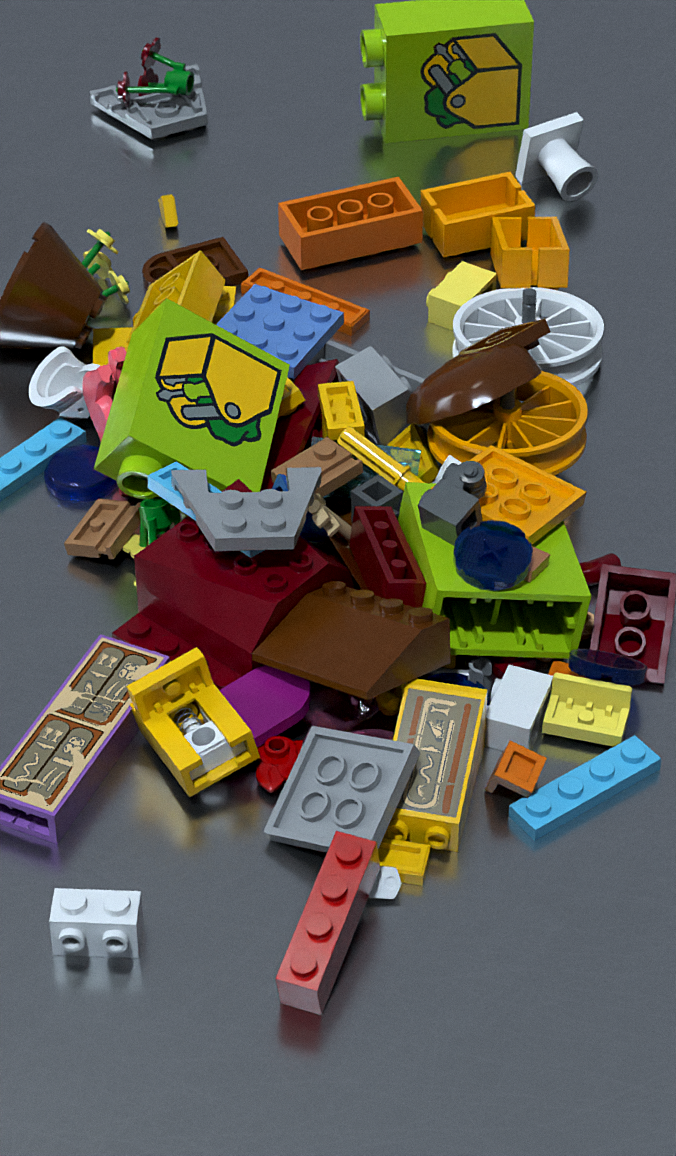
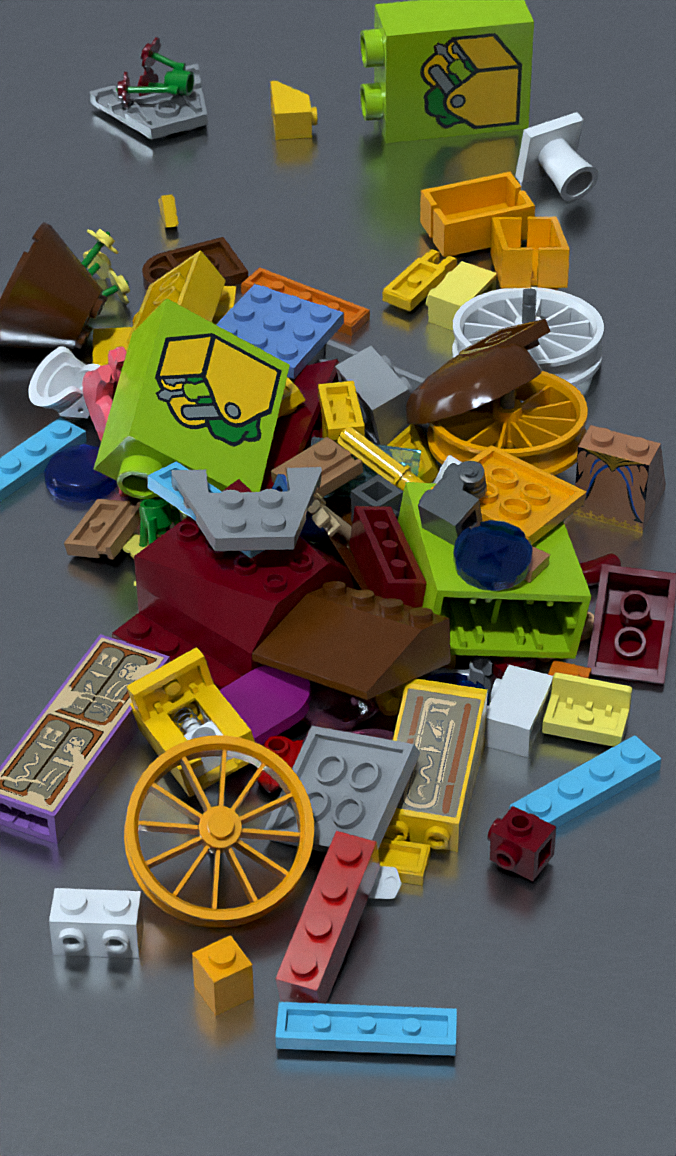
orange brick [278,176,423,270] -> none
orange panel [485,740,547,798] -> none
clear blue tile [568,649,648,685] -> none
none -> light orange wheel [124,735,314,928]
none -> light orange brick [192,935,254,1016]
none -> yellow slope [270,81,317,140]
none -> medium azure plate [275,1002,457,1056]
none -> yellow hinge [382,249,458,312]
none -> dark red brick [487,806,556,881]
none -> nougat slope [573,425,666,533]

